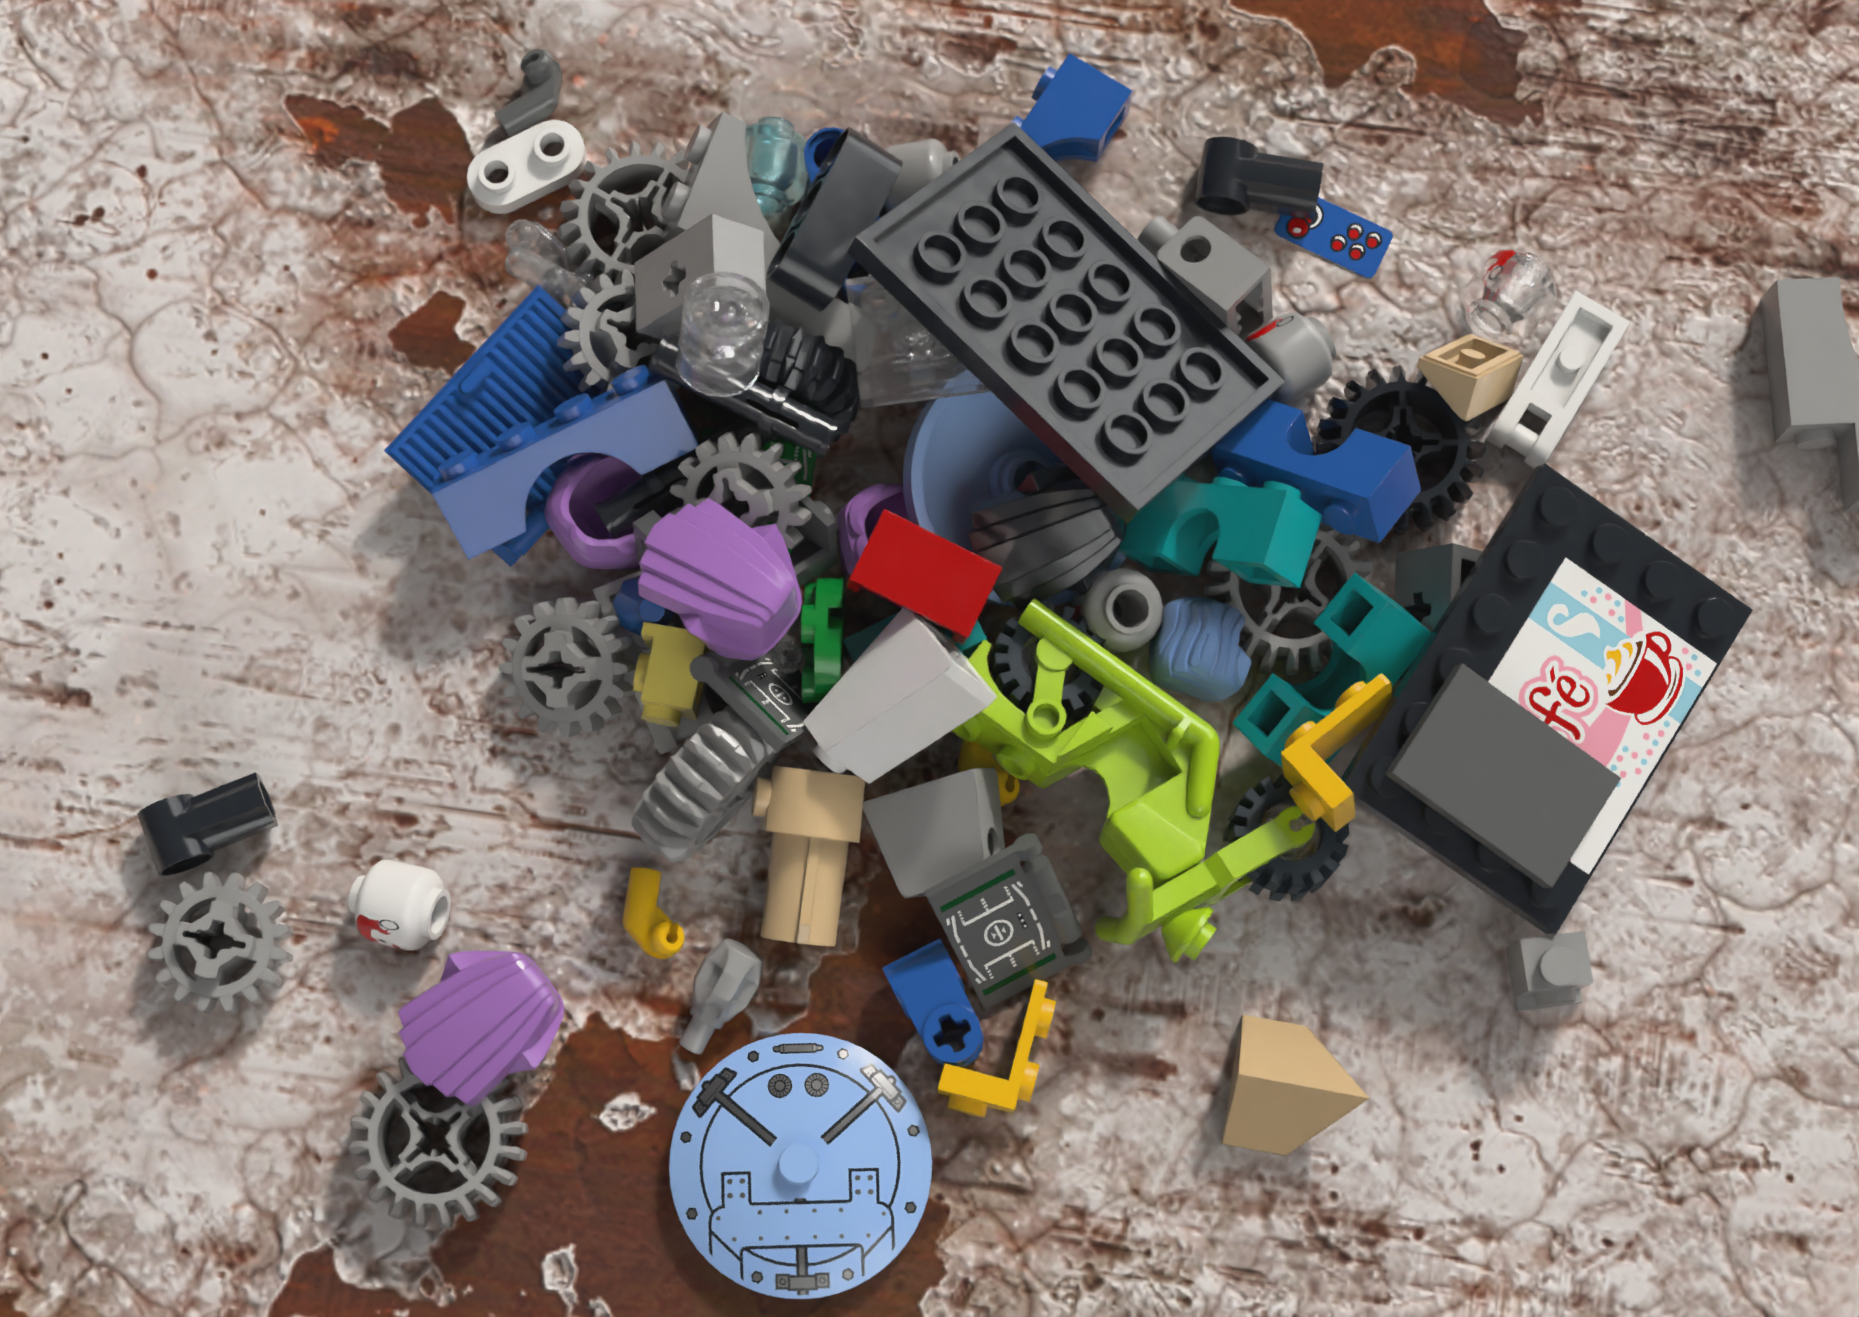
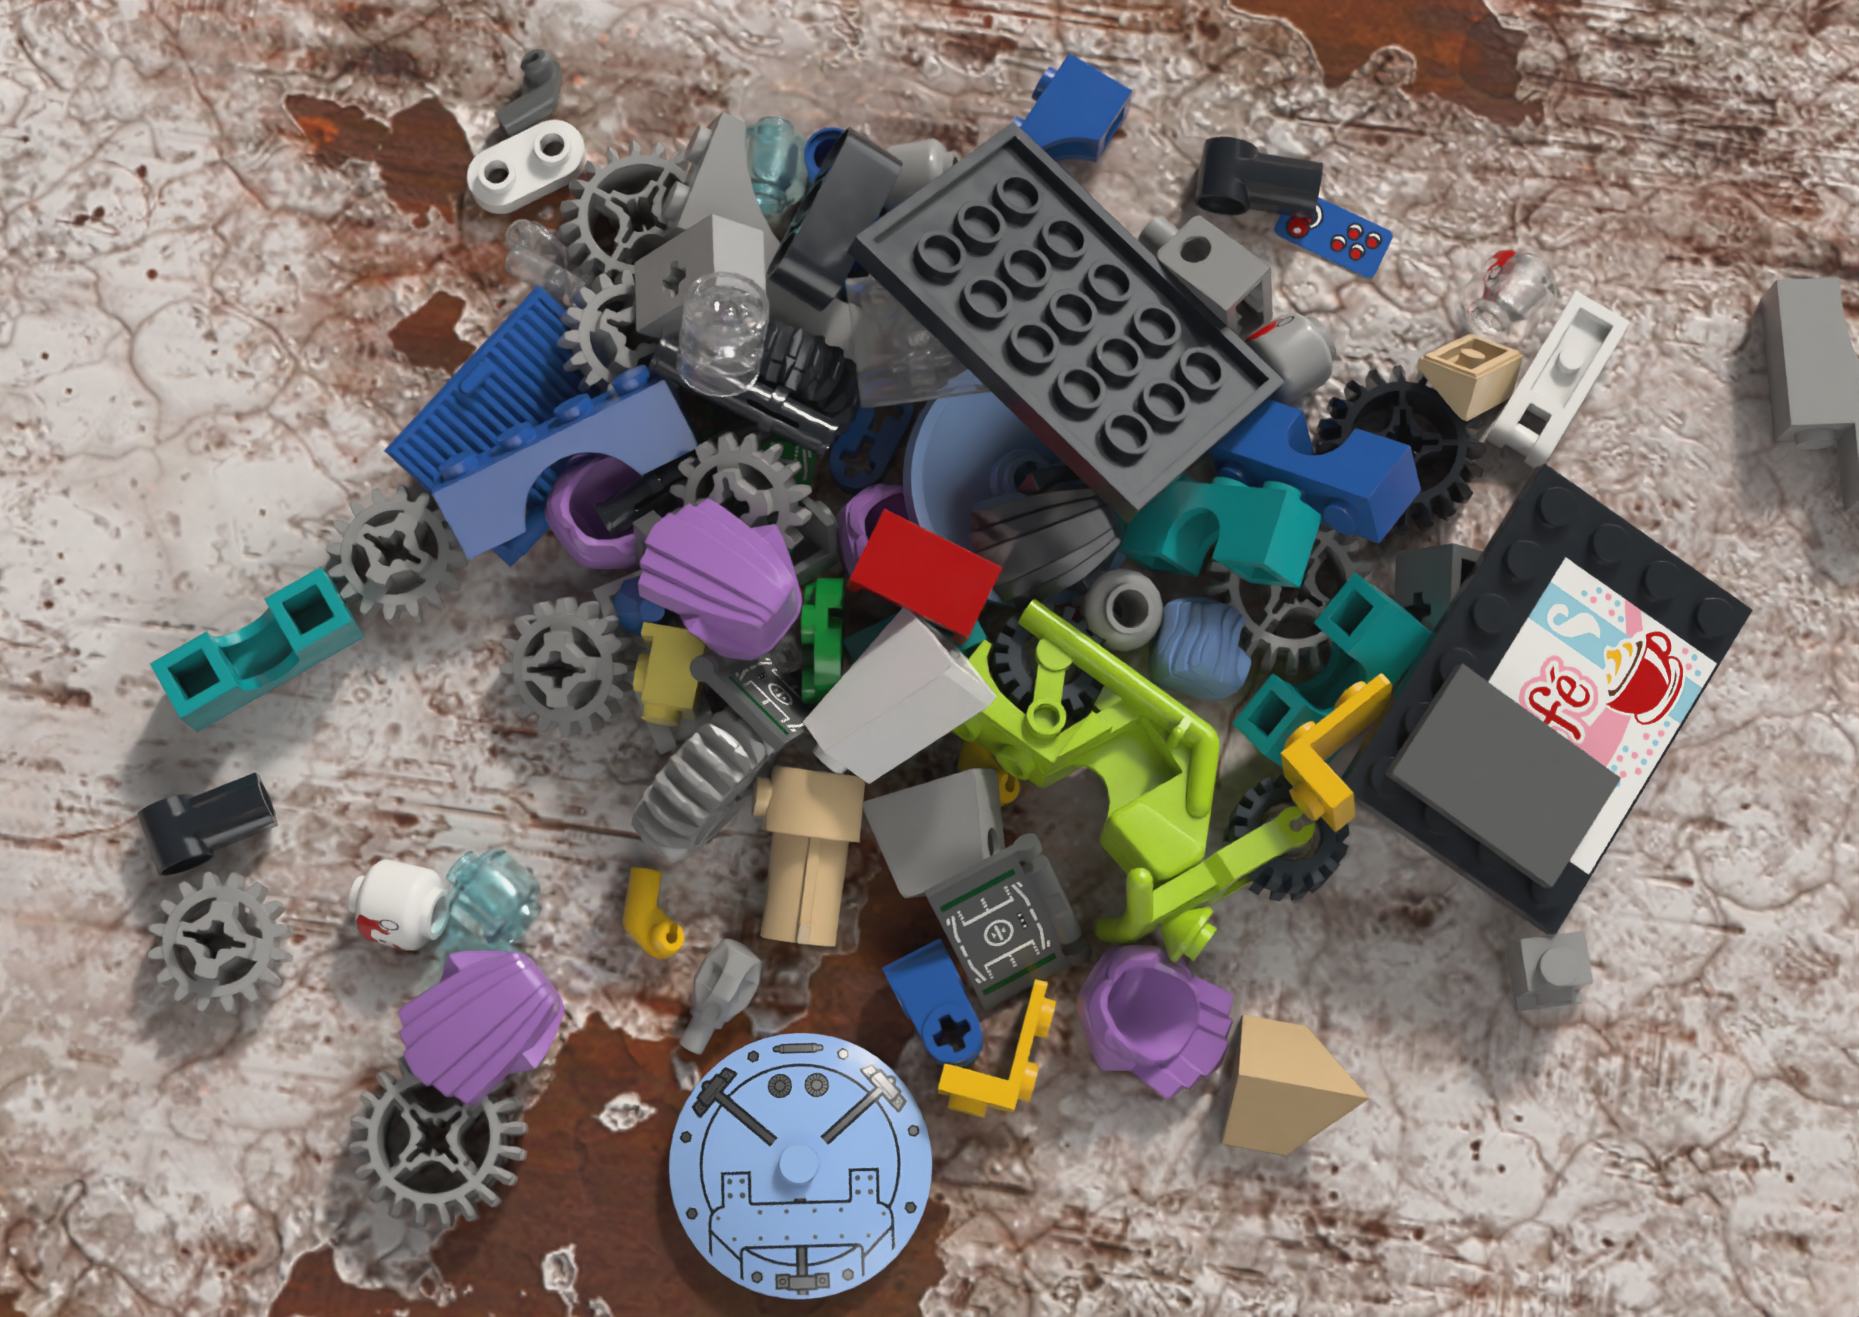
none -> teal arch [150,567,365,732]
none -> light grey gear [326,485,468,626]
none -> clear light blue head [445,848,543,944]
none -> blue beam [829,380,914,496]
none -> medium lavender hair [1076,944,1234,1099]

